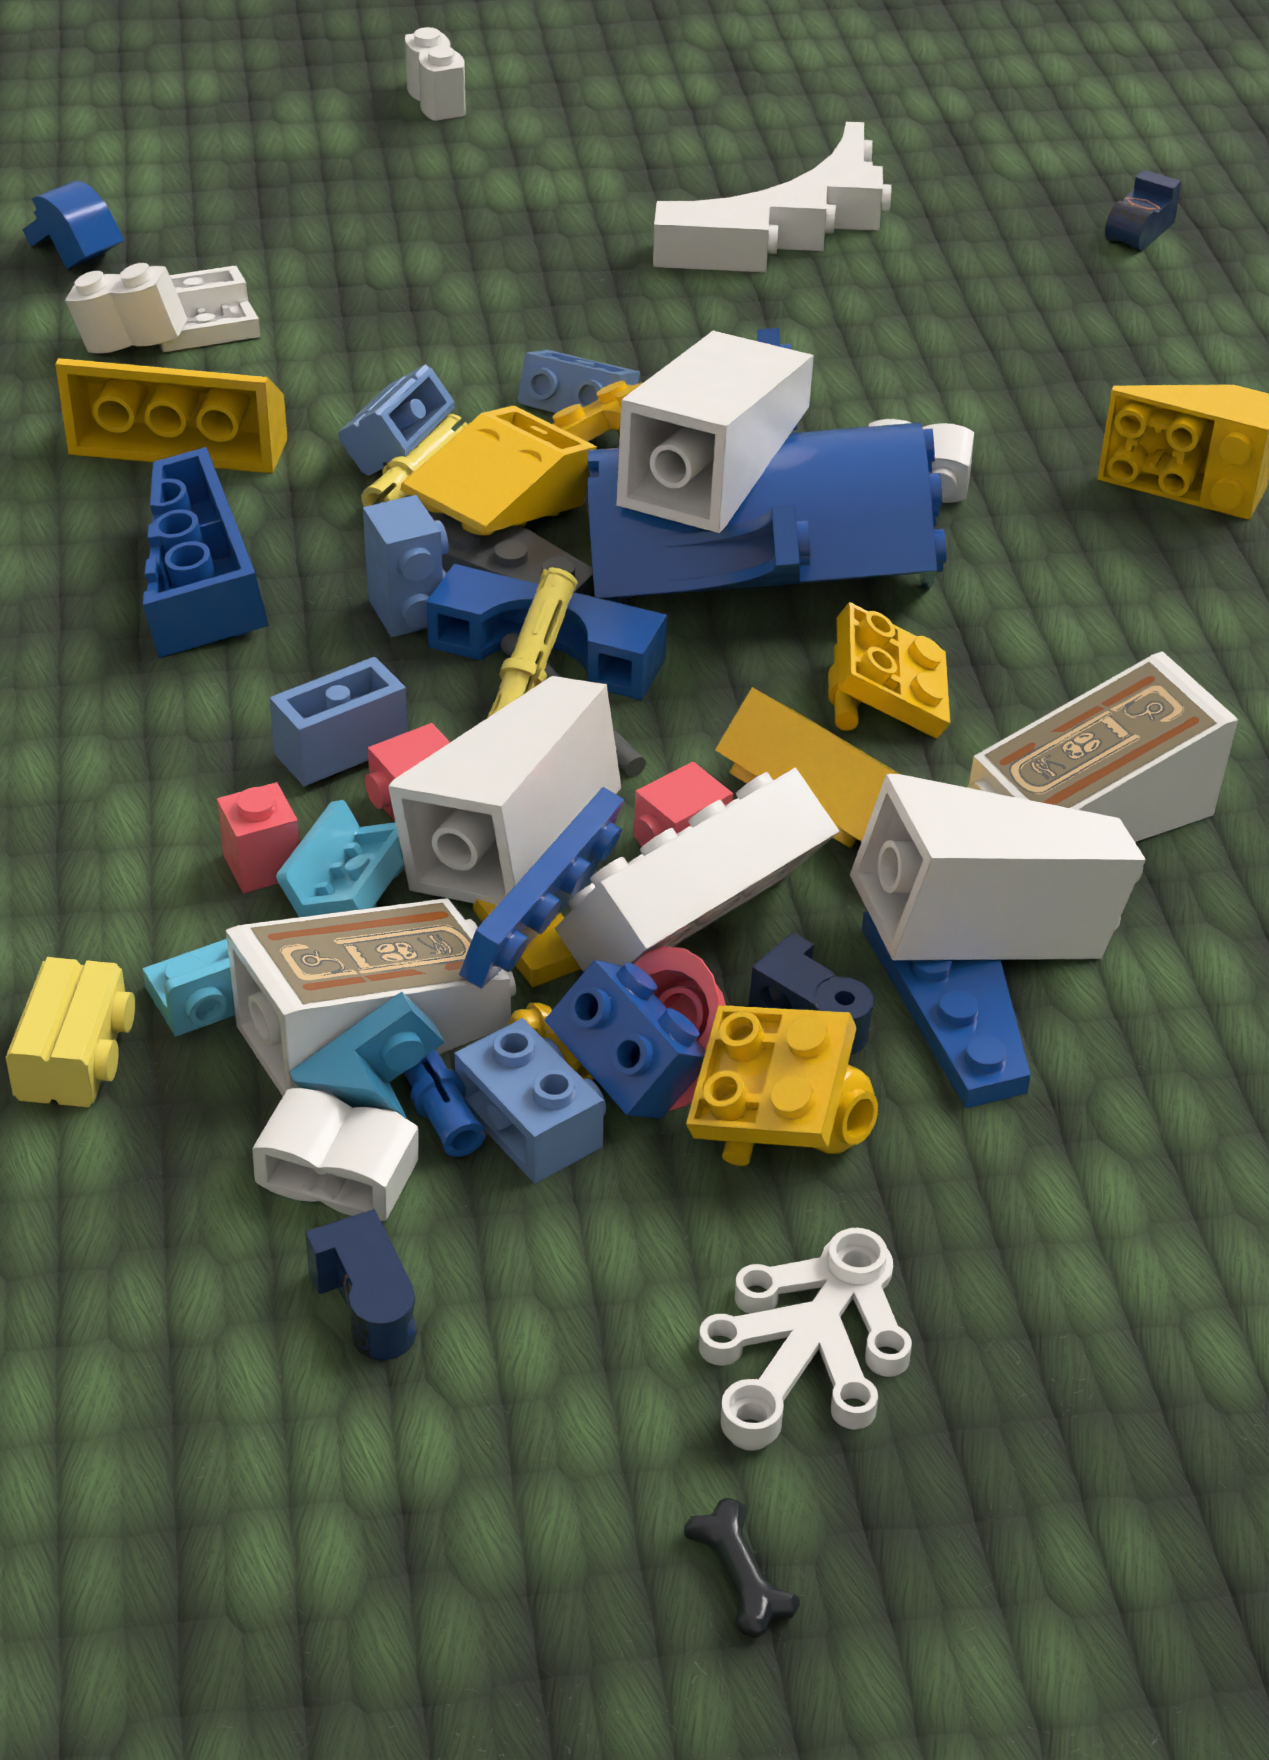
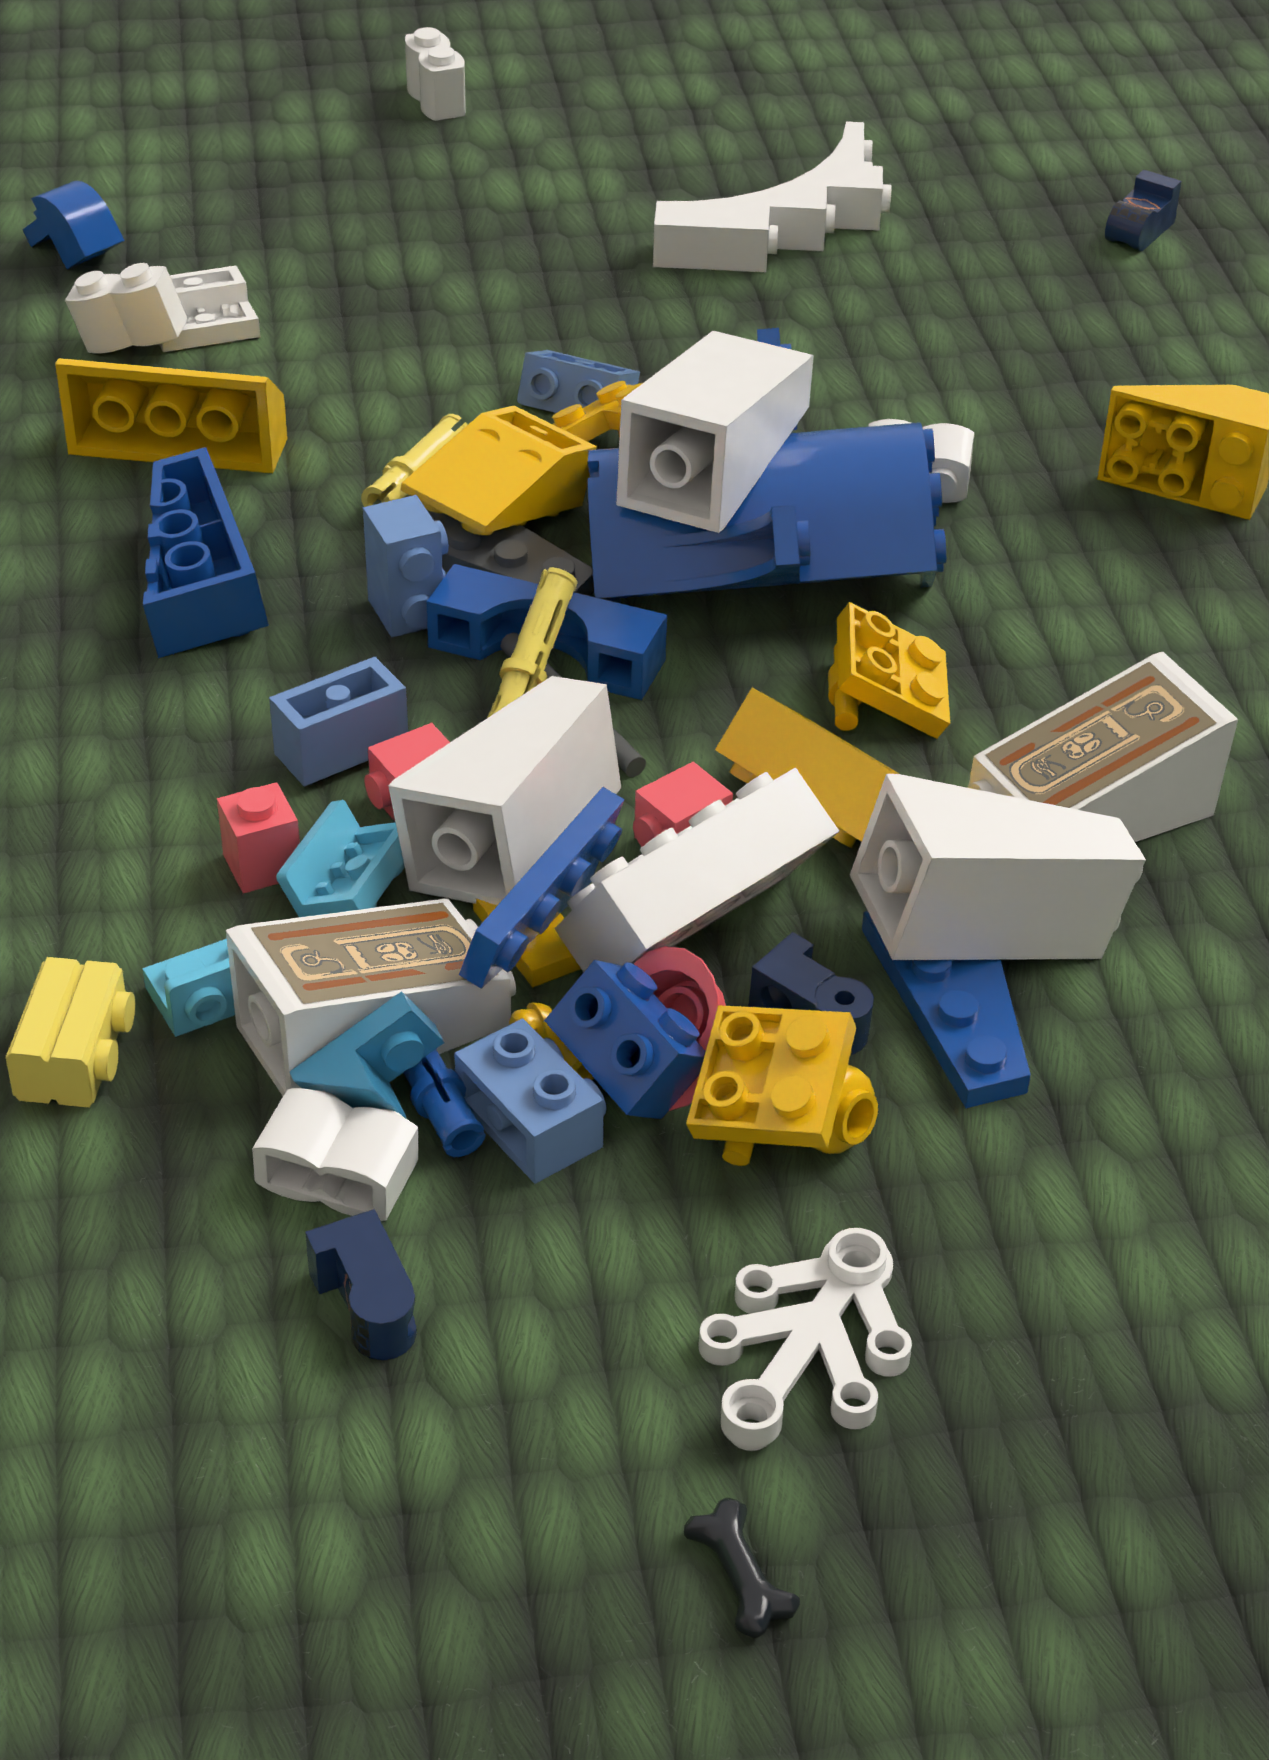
medium blue brick [338,364,455,476] -> none

